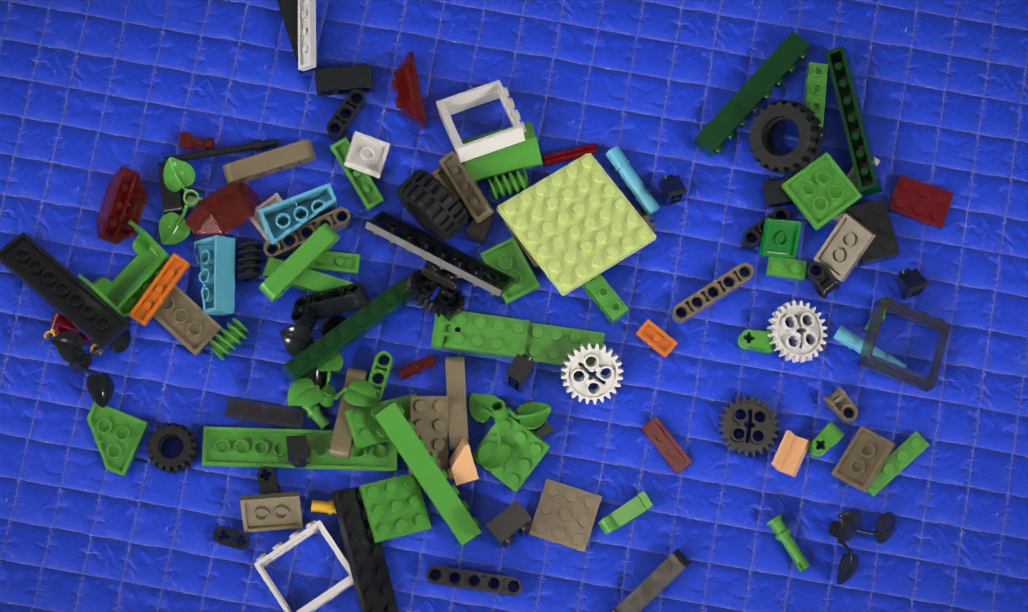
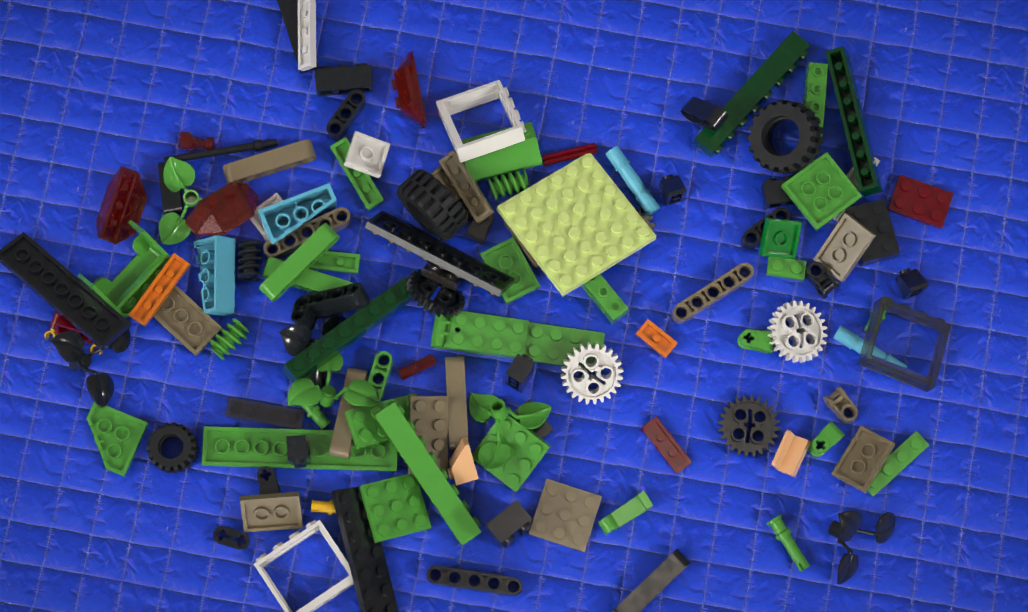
none -> black beam [680,96,728,131]

